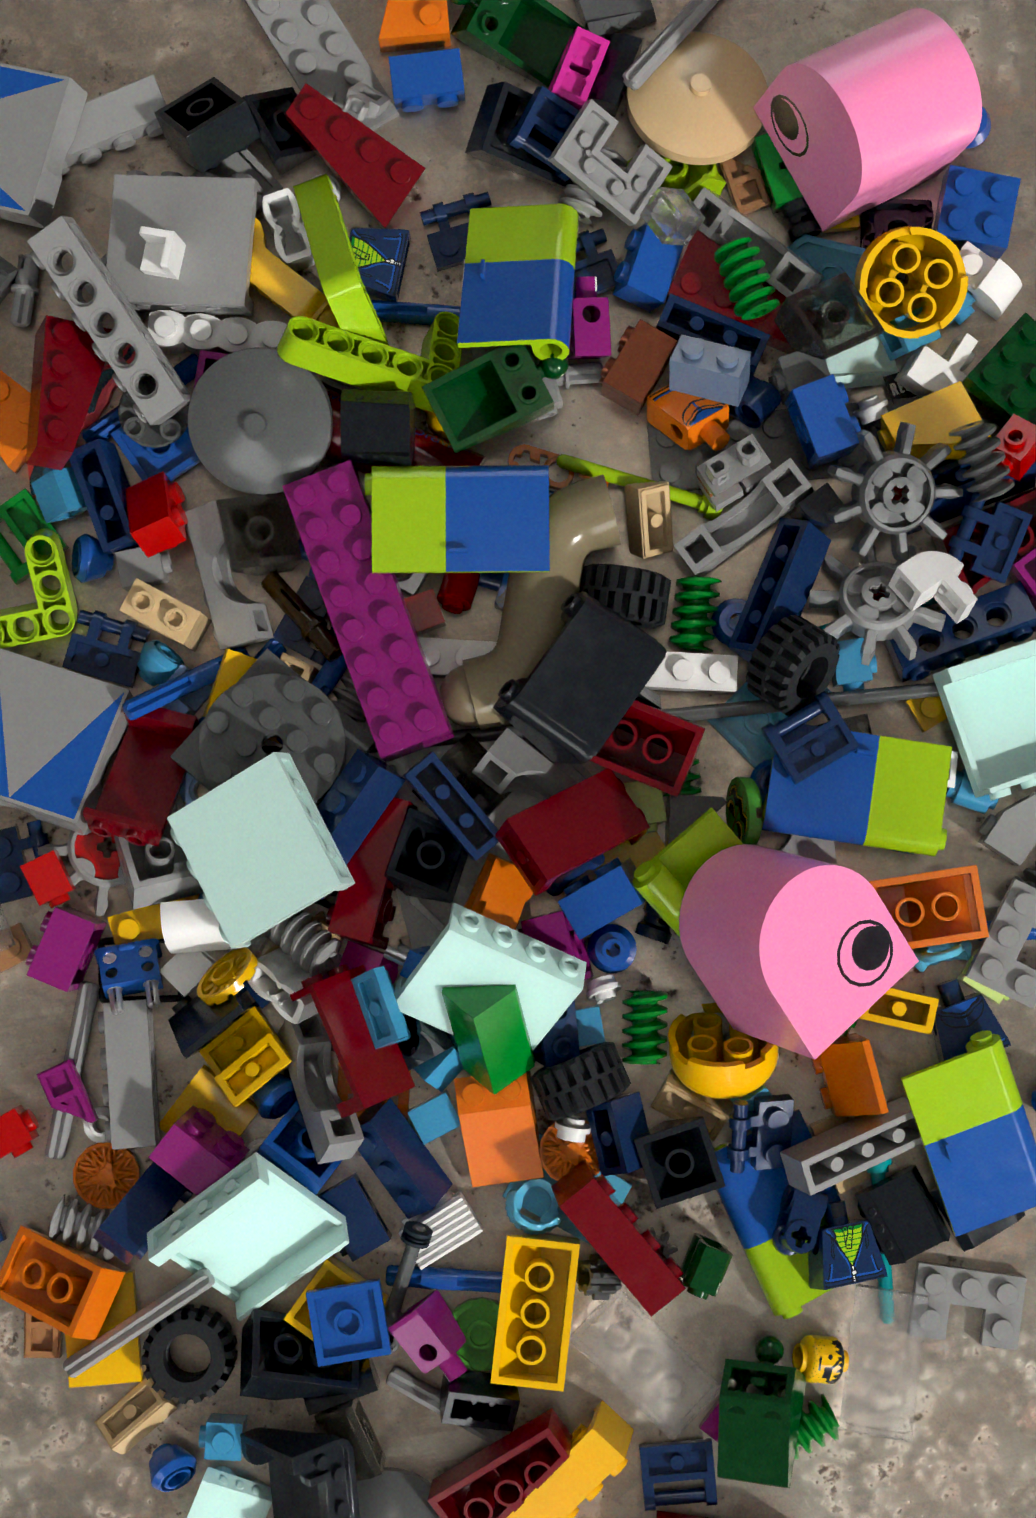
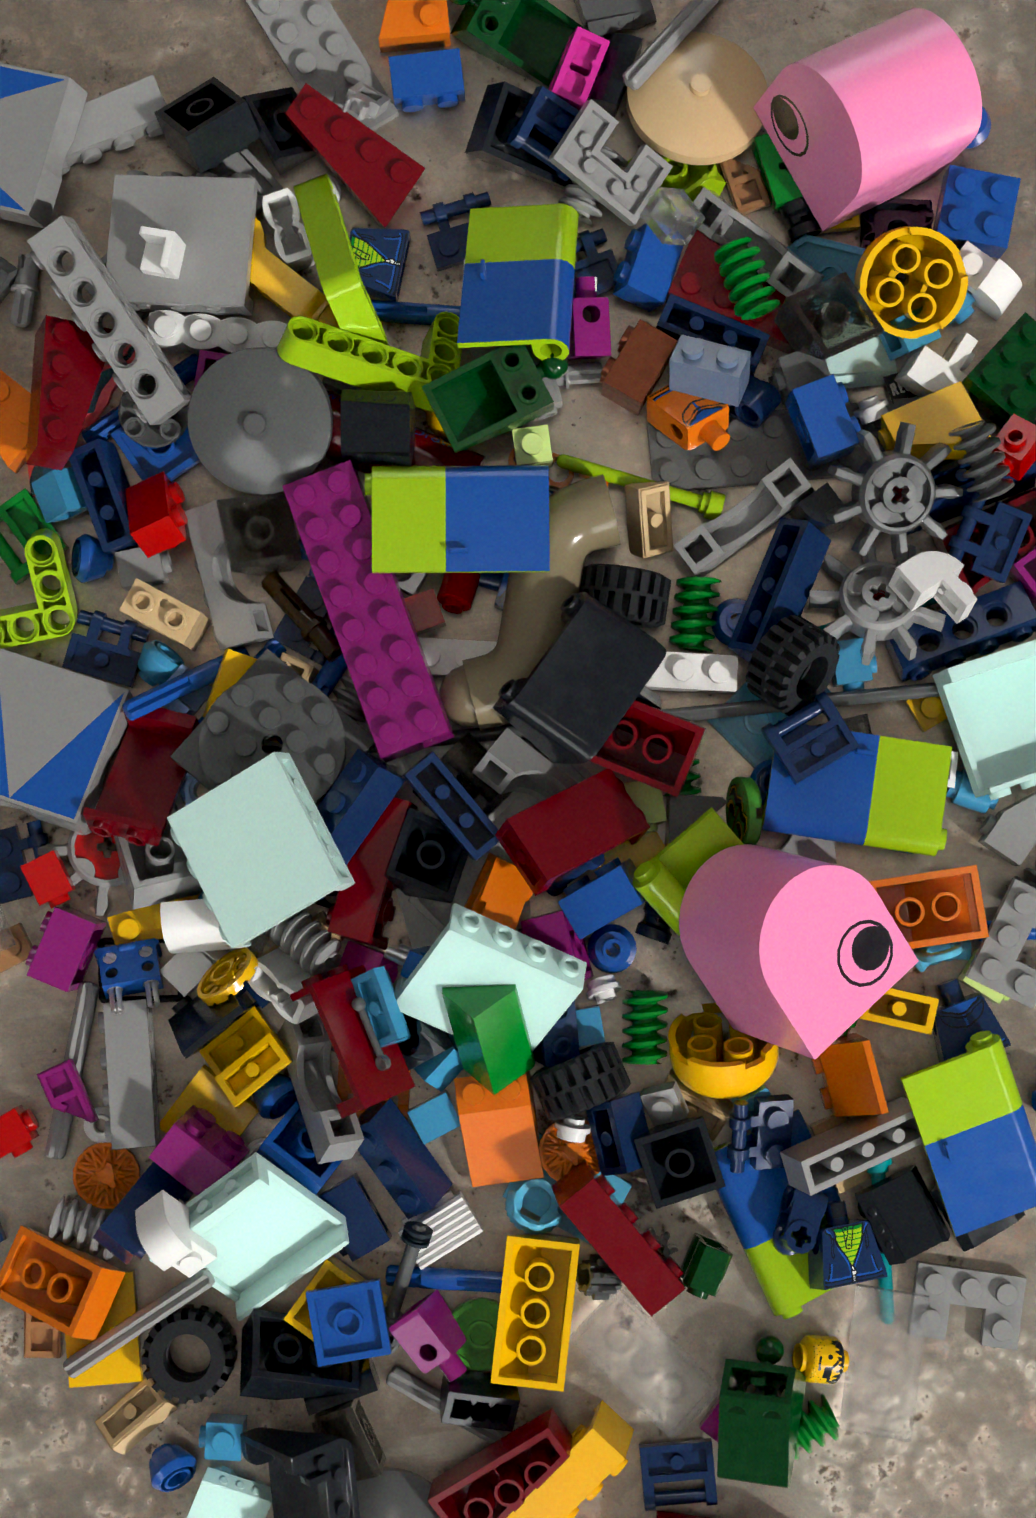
light grey hips [696,434,773,512] -> none
none -> white brick [135,1190,217,1278]
none -> dark grey hinge [351,997,391,1071]
none -> yellowish green brick [512,424,553,468]
none -> light grey plate [640,1081,689,1126]

